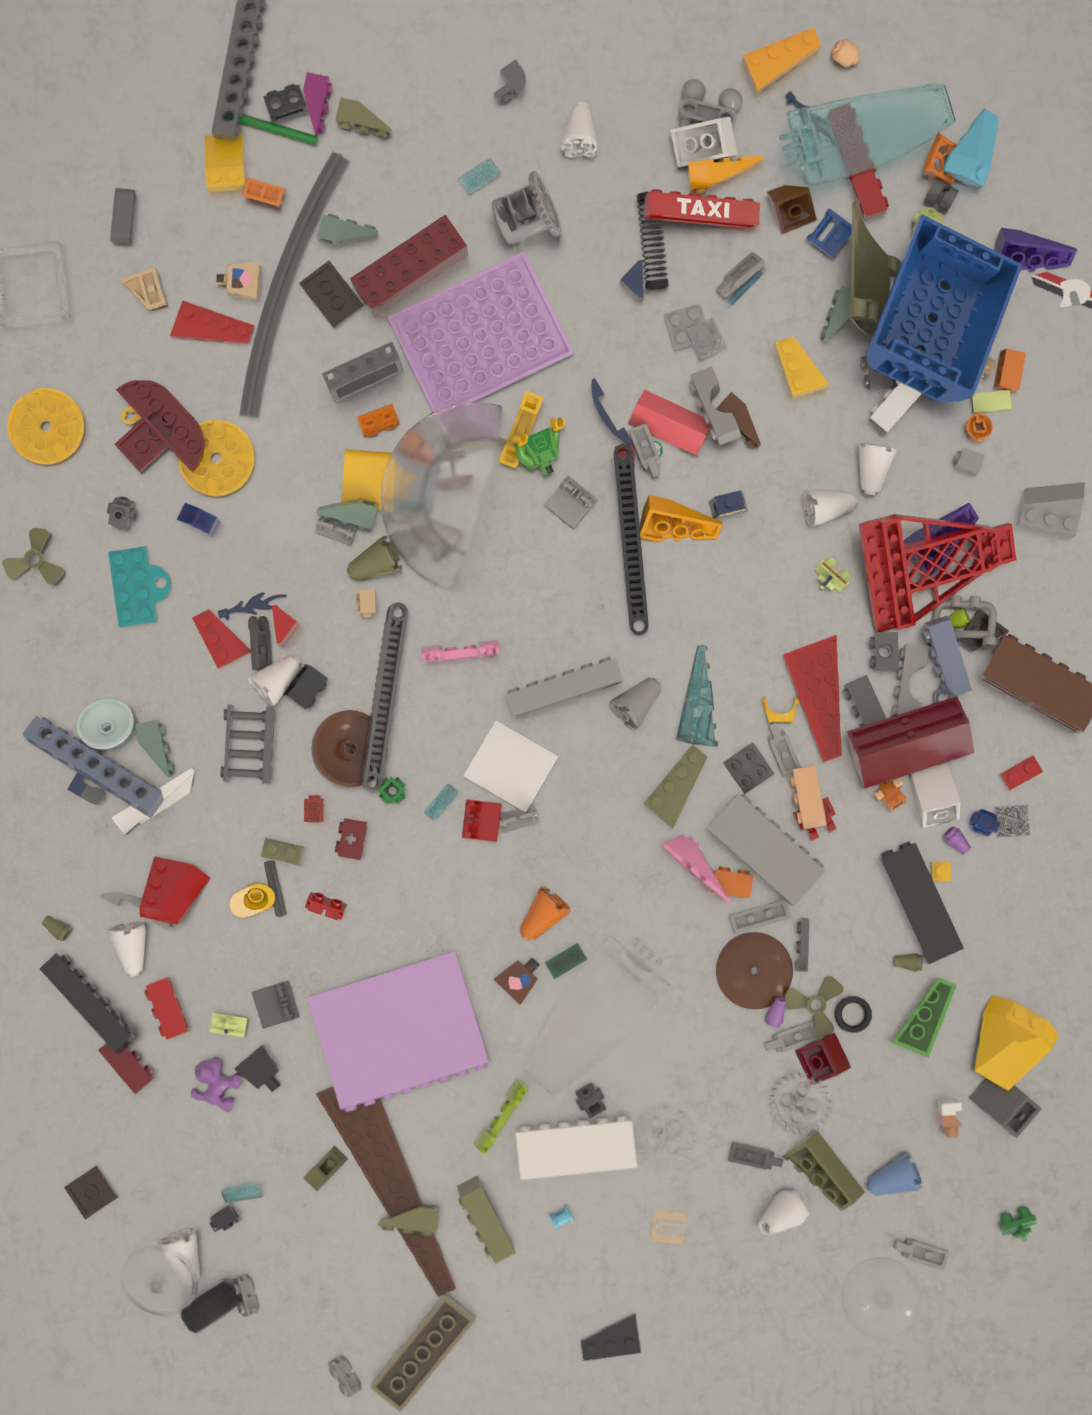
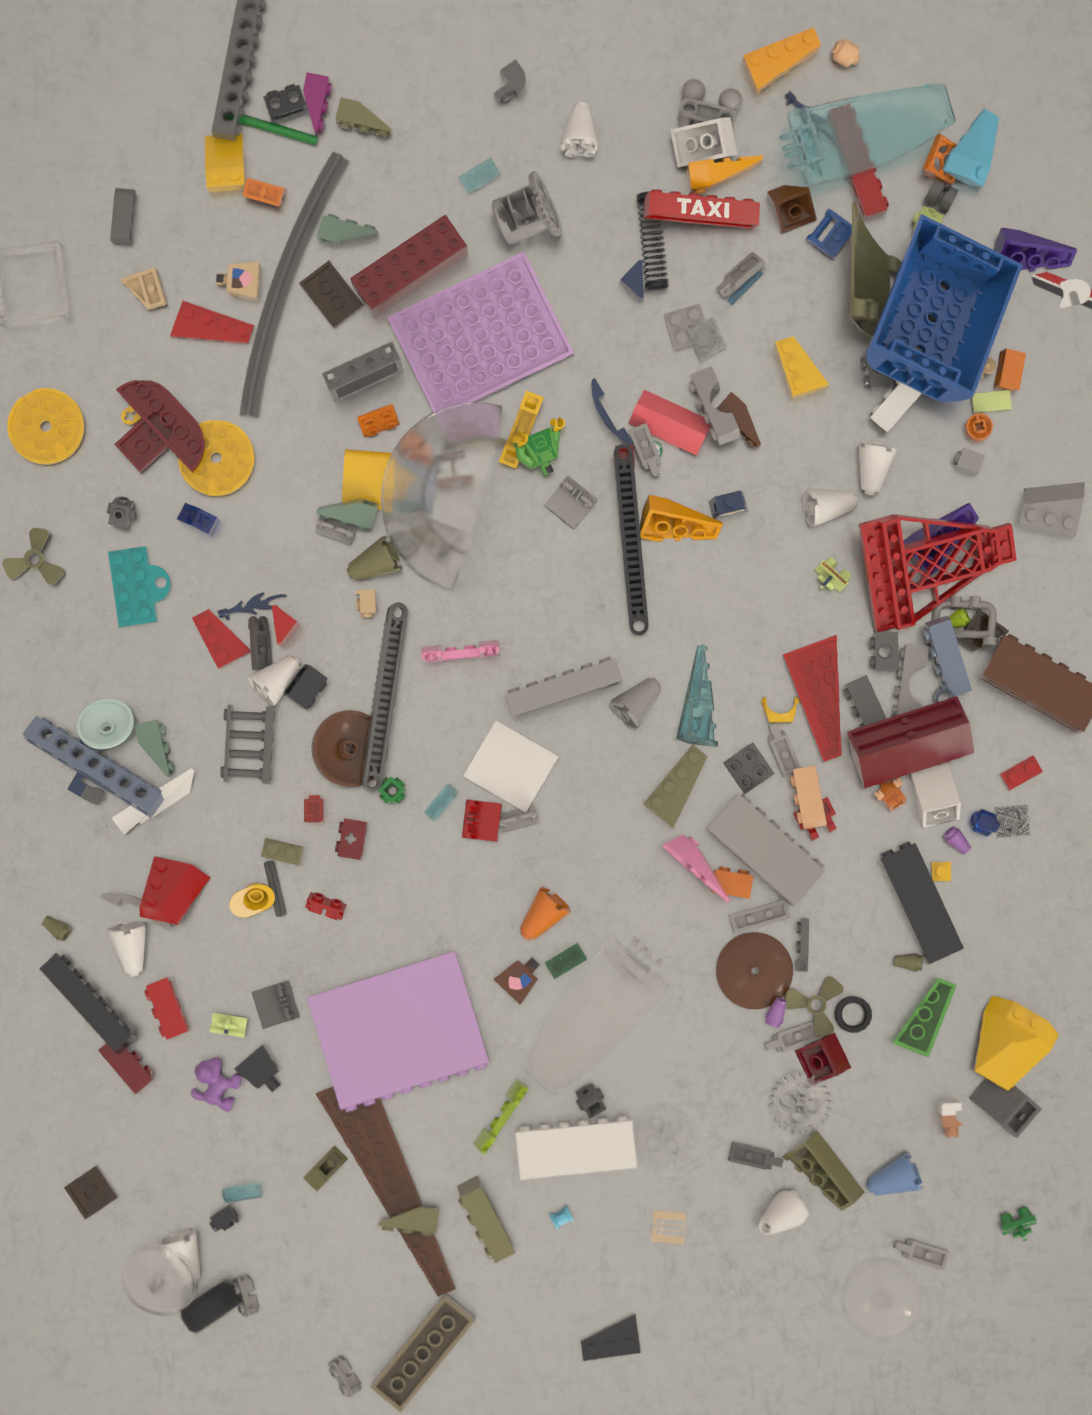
sand green slope [821,285,851,343] -> none

